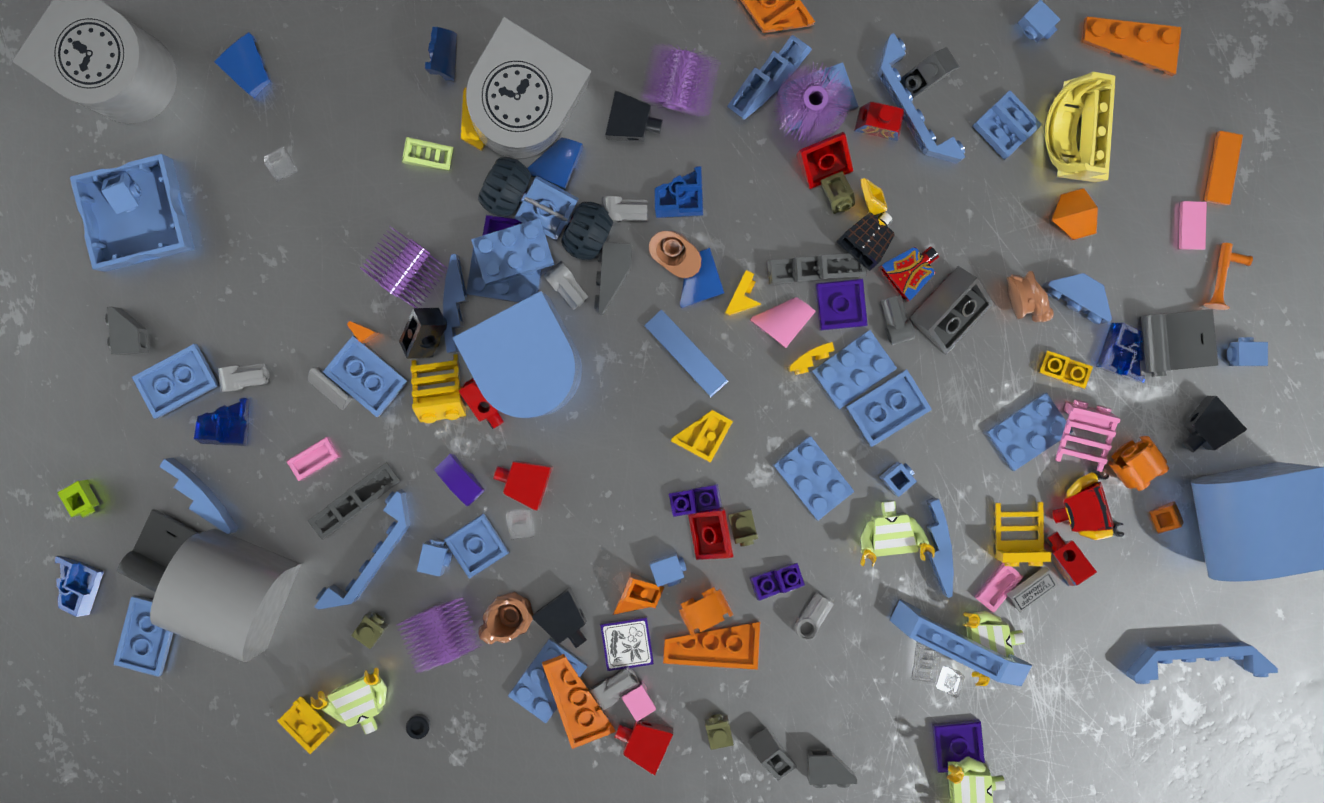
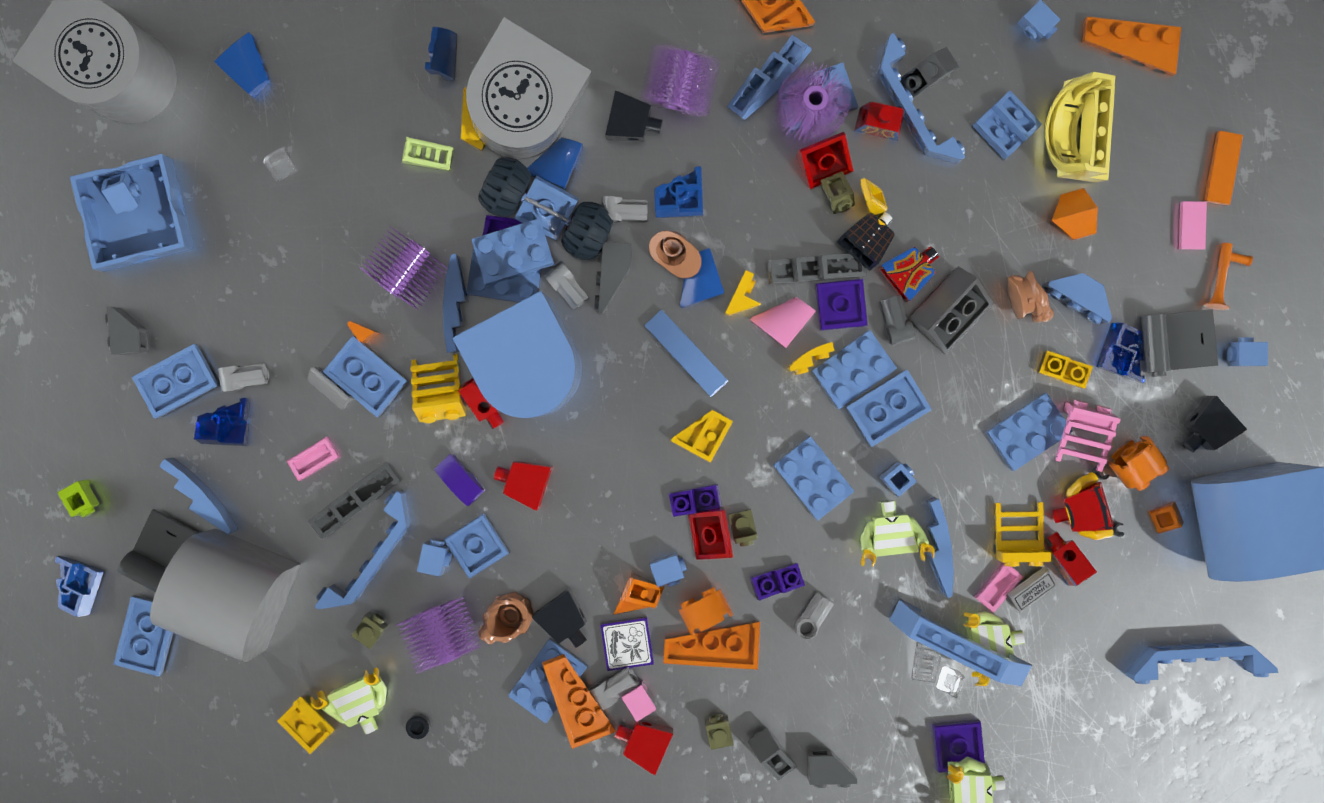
black brick [399,307,447,359] -> none
clear slope [507,509,534,540] -> none

